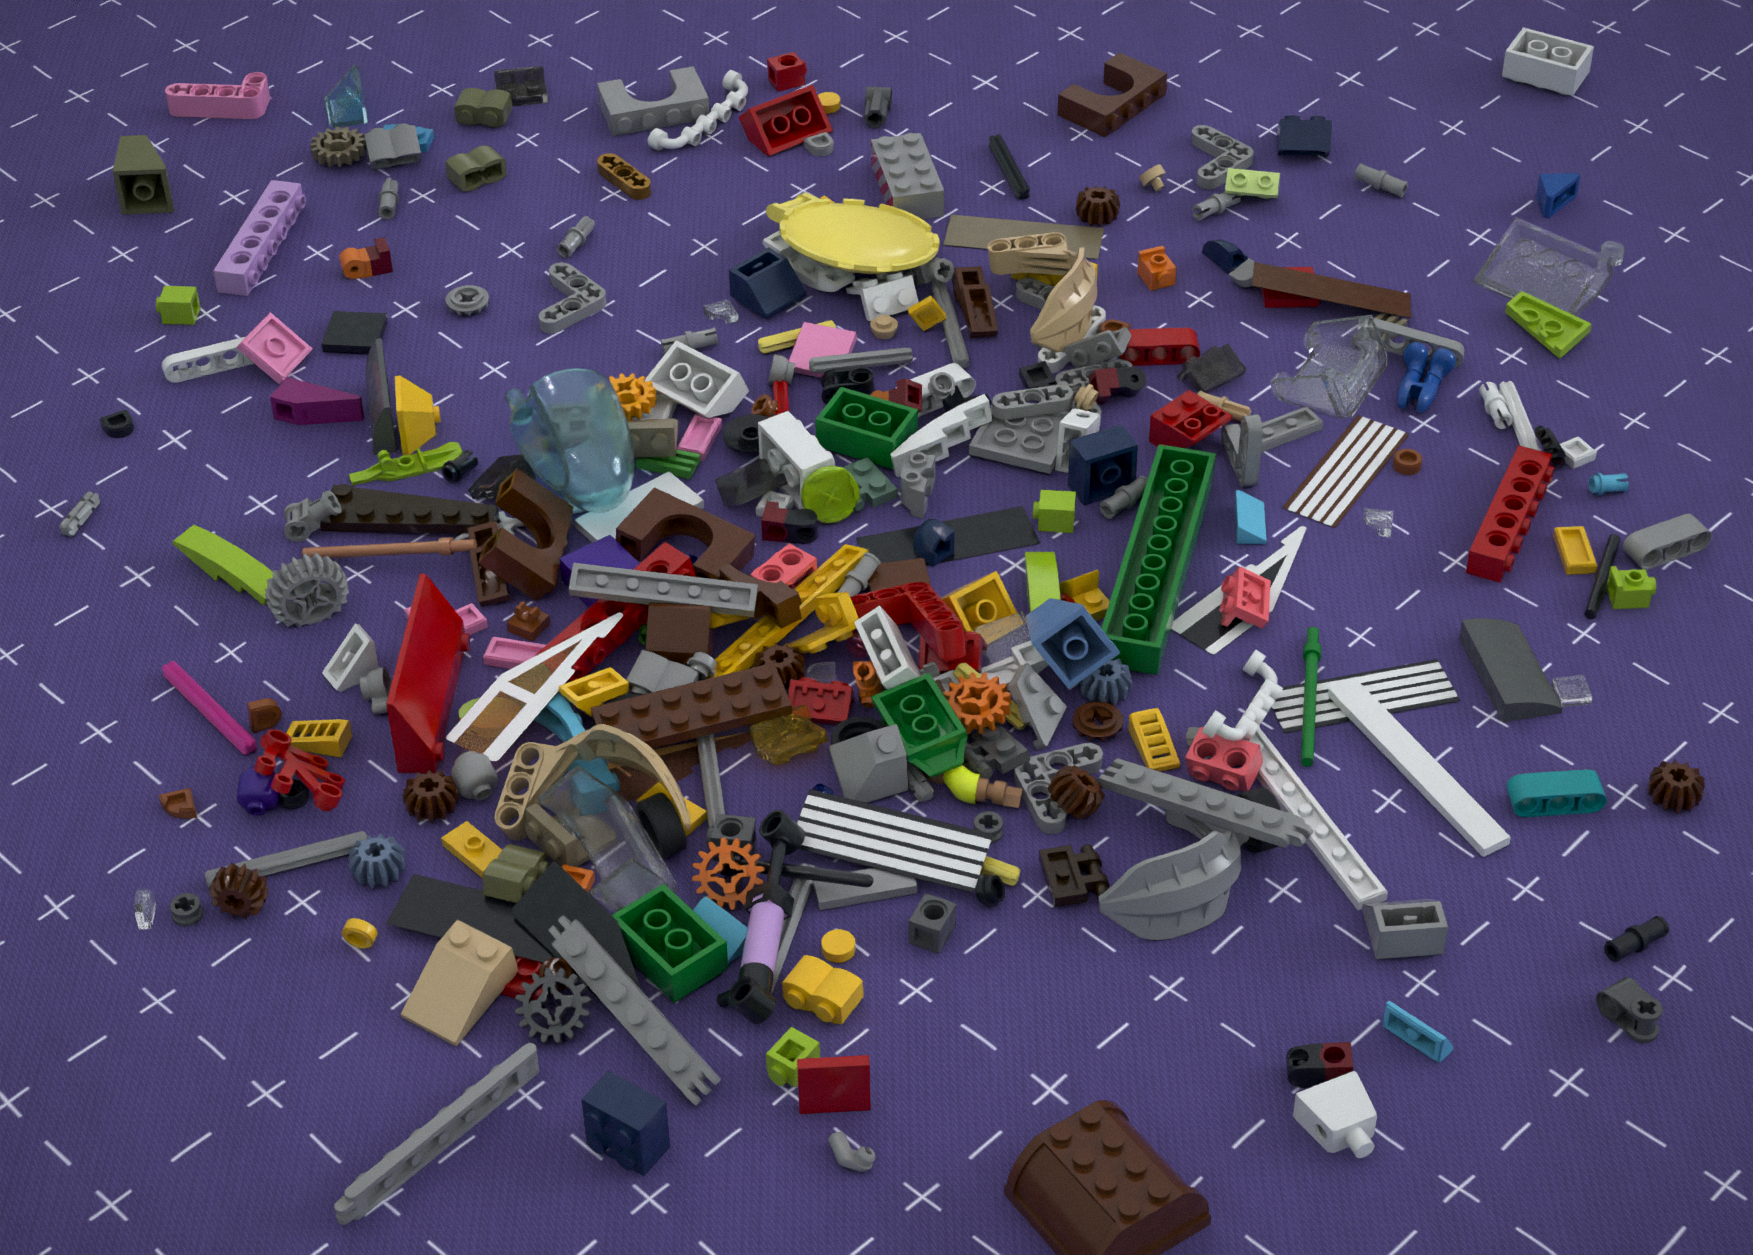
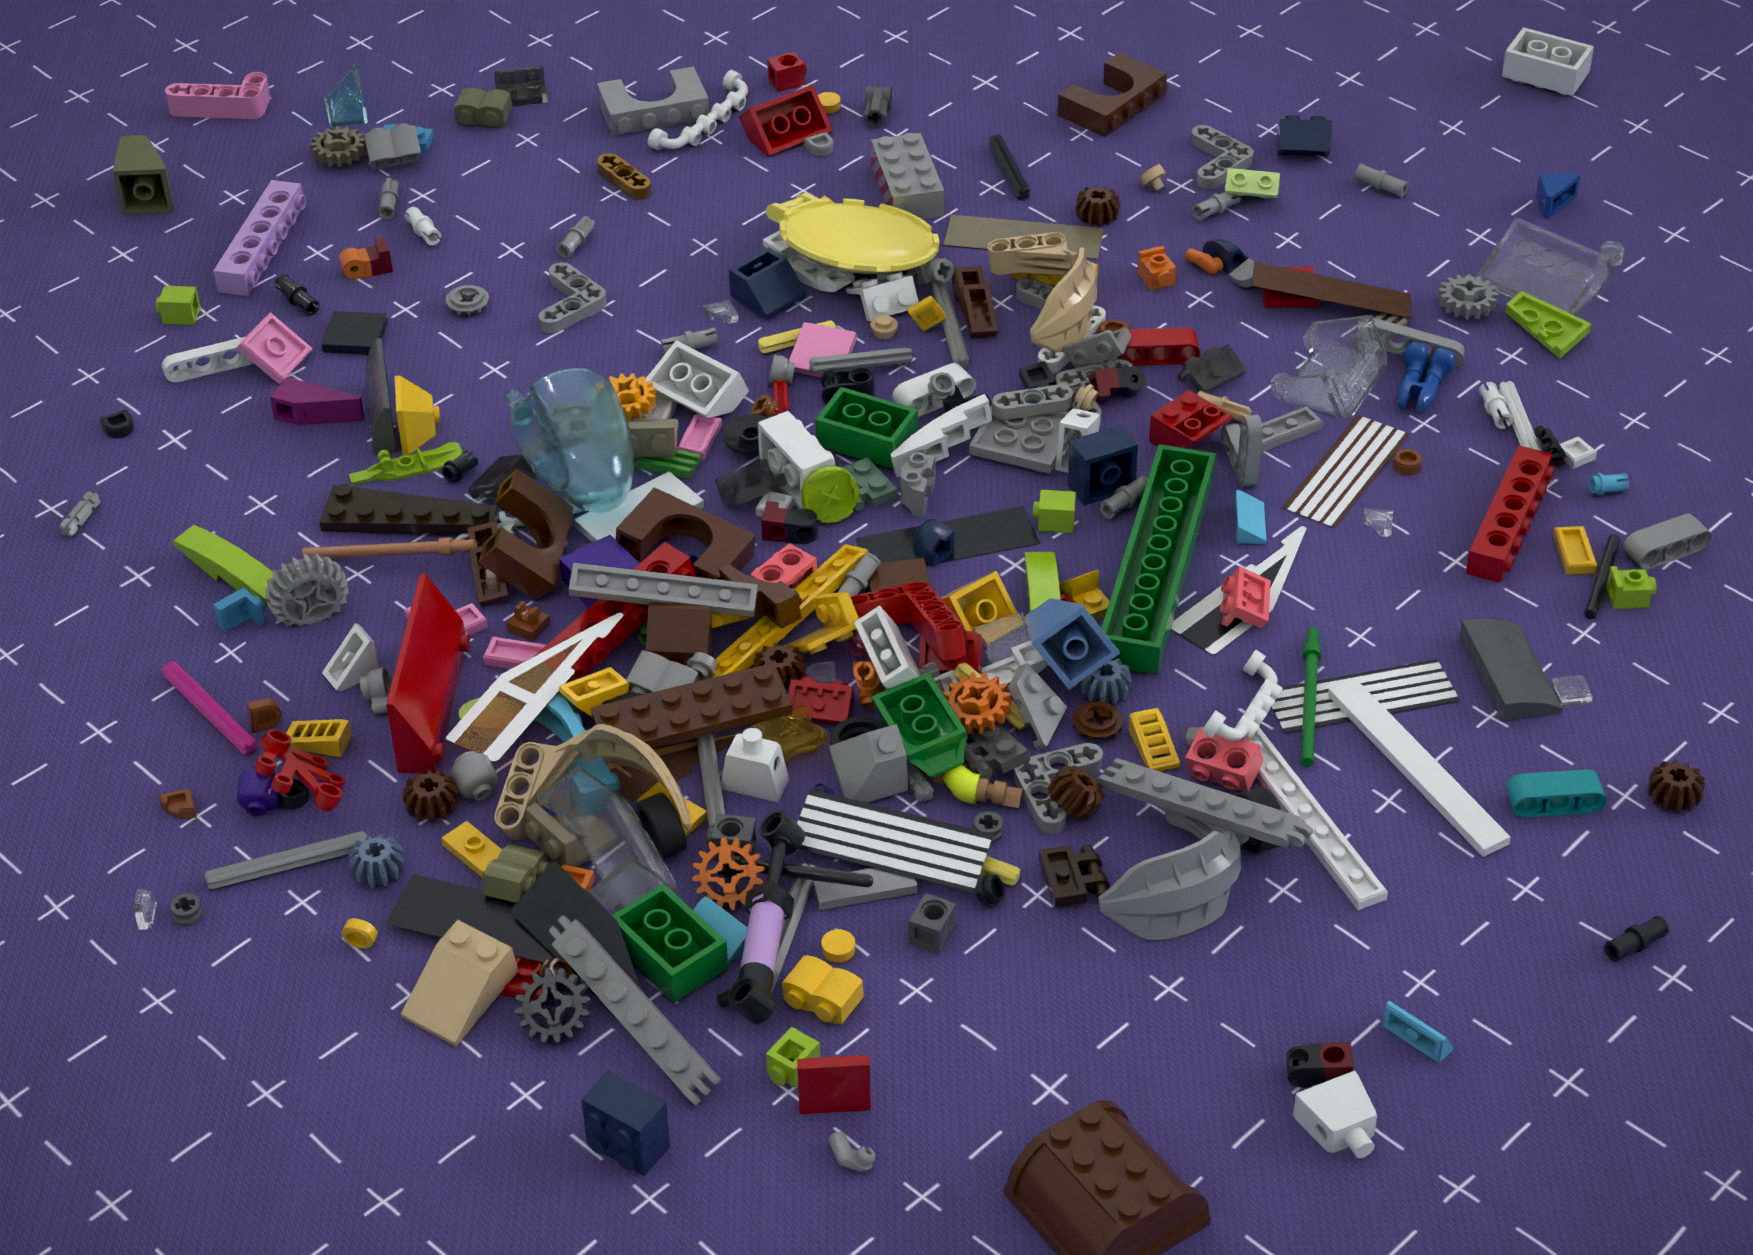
reddish brown gear [209,862,269,919] -> none
light grey connector [284,491,341,542] -> none
light grey hinge [334,1043,539,1225] -> none
olive brick [445,145,507,191] -> none
dark red leg [871,378,922,412] -> none
light grey slope [1362,899,1448,959] -> none
dark grey piece [1596,977,1663,1043] -> none
none -> dark azure bracket [213,588,265,633]
none -> black pin [274,274,320,316]
none -> white pin [405,207,441,245]
none -> white torso [721,728,789,803]
none -> orange arm [1185,248,1224,275]
none -> light grey gear [1437,274,1499,320]

